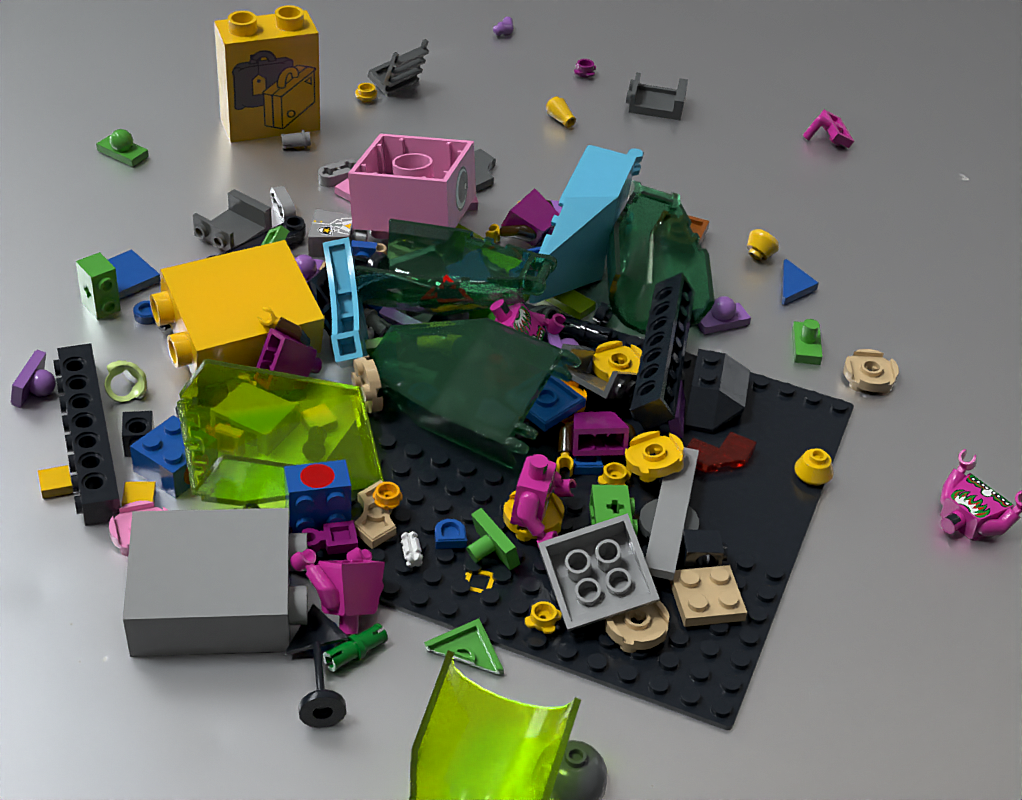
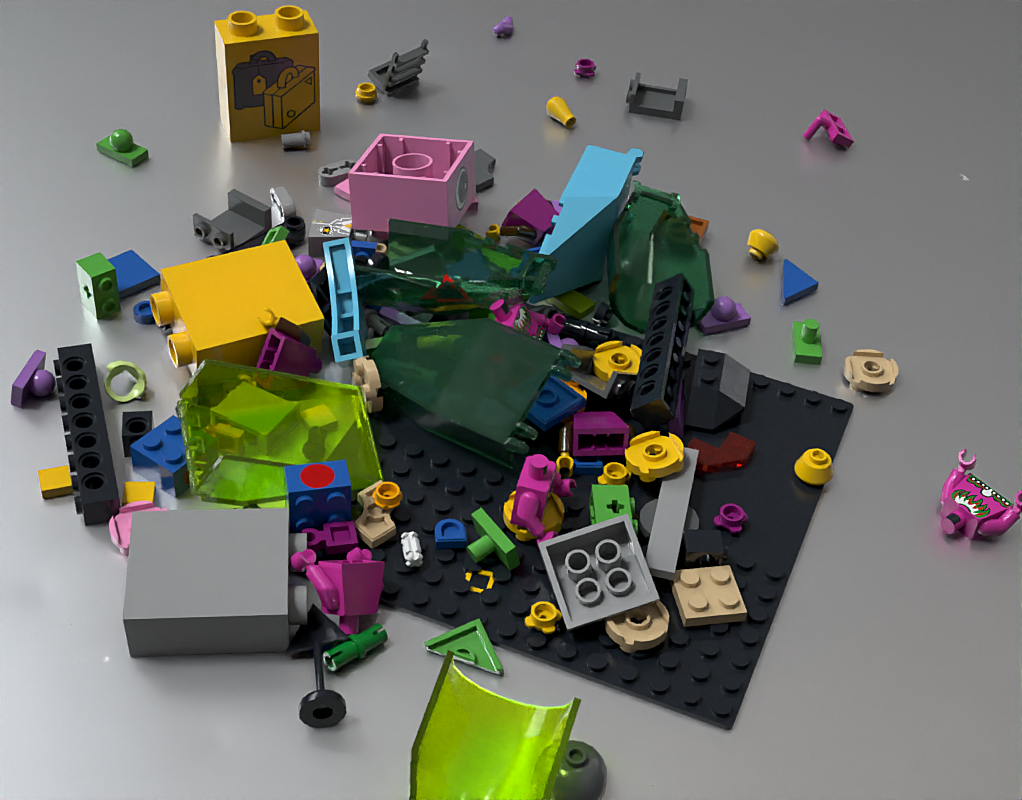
none -> magenta plate [713,504,748,534]

